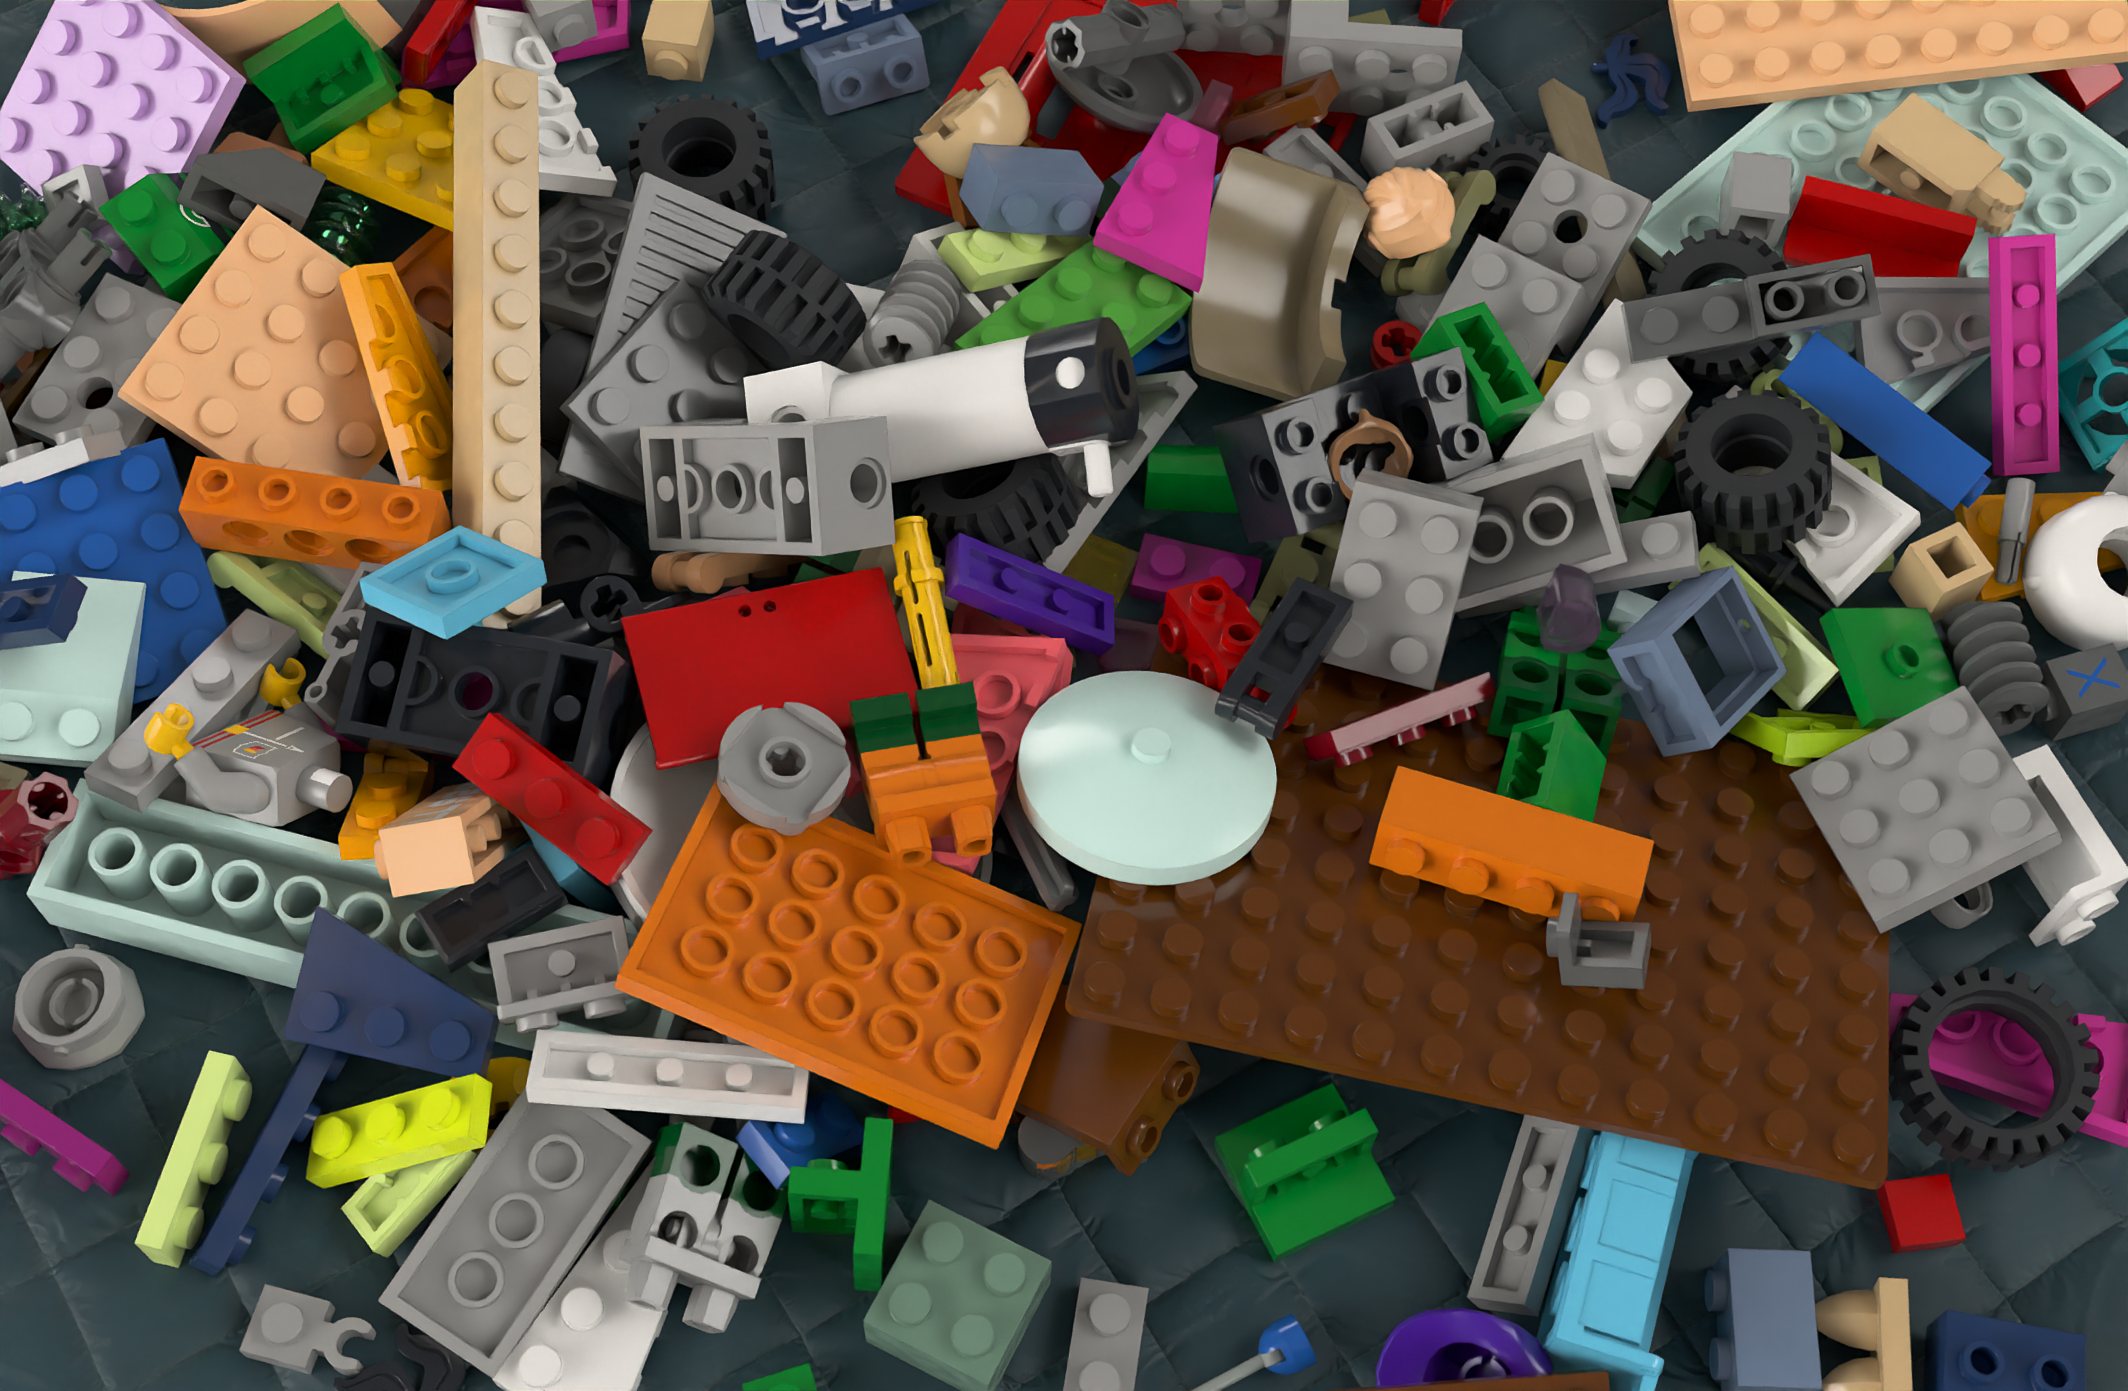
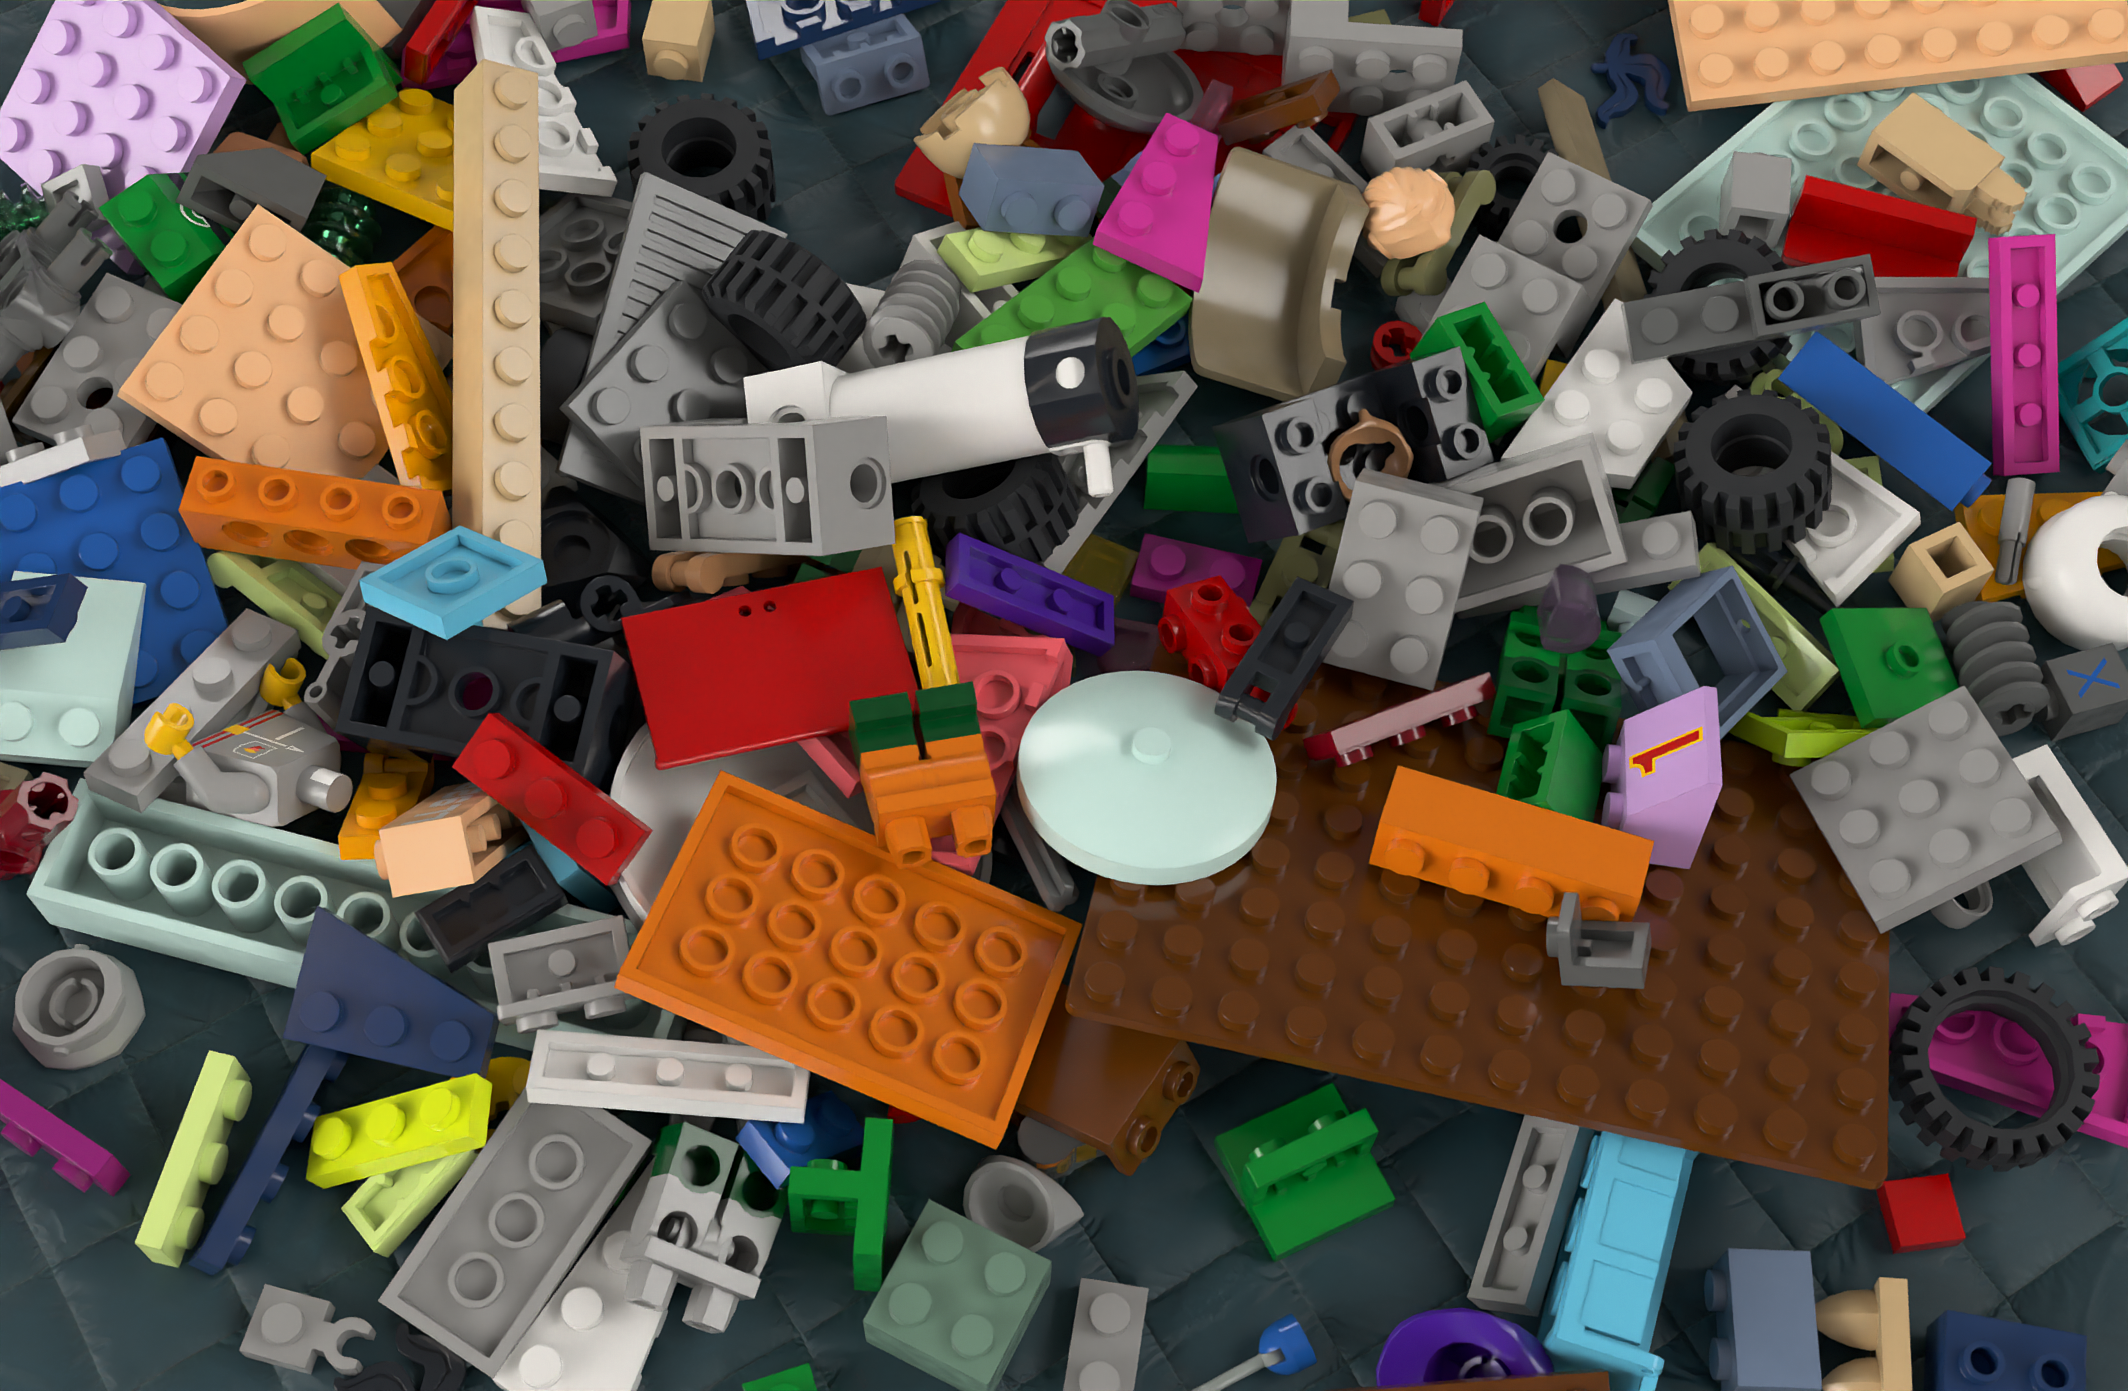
light grey plate [717,702,851,836] -> none
none -> light grey piece [963,1155,1084,1252]
none -> lavender slope [1602,686,1723,869]

